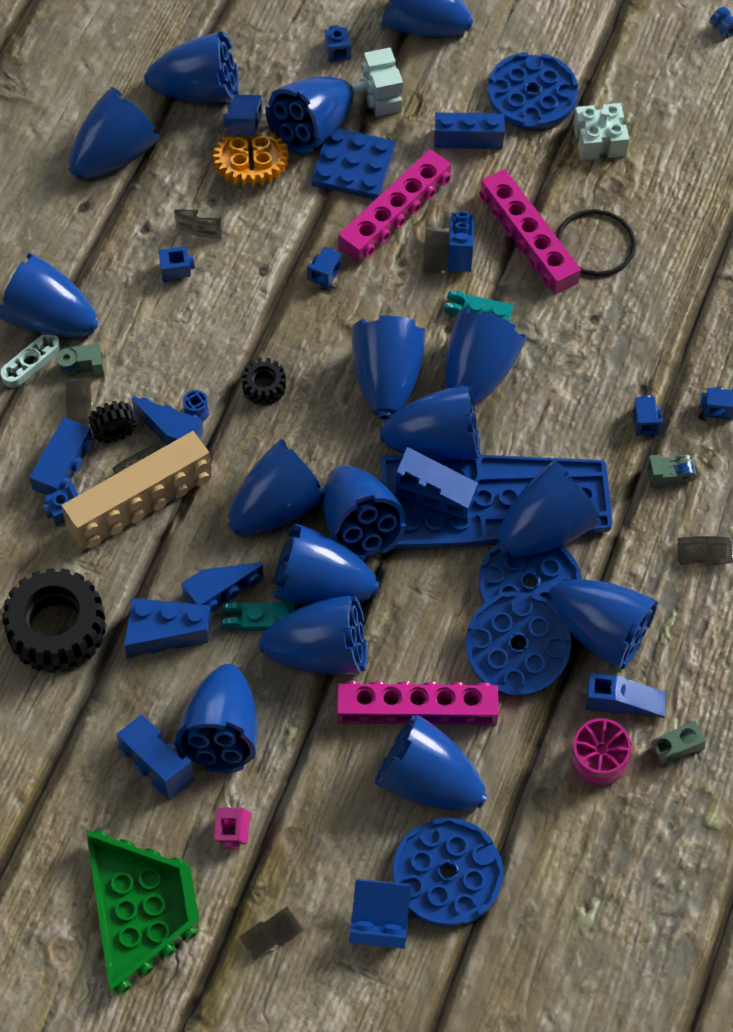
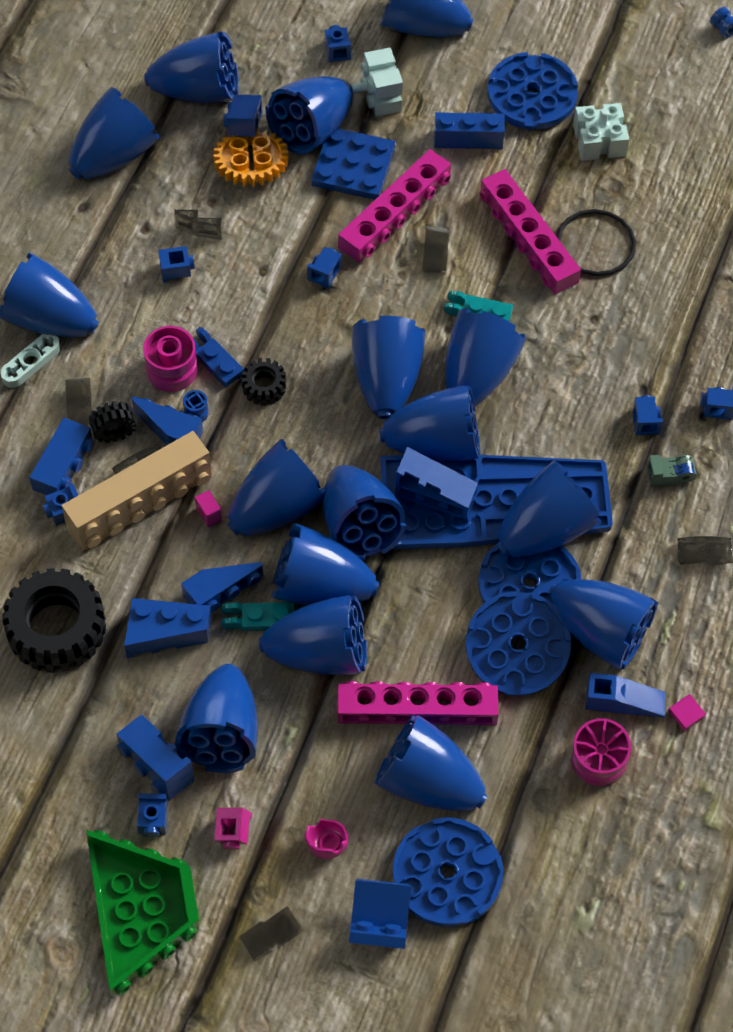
sand green leg [56,344,104,377] -> none
blue slope [447,211,474,272] -> none
sand green leg [651,720,706,764] -> none
none -> blue brick [137,793,168,837]
none -> dark pink wheel [143,326,197,392]
none -> blue hinge [193,327,245,387]
none -> dark pink piece [195,490,222,528]
none -> dark pink hair [305,819,349,860]
none -> dark pink tile [668,694,706,731]

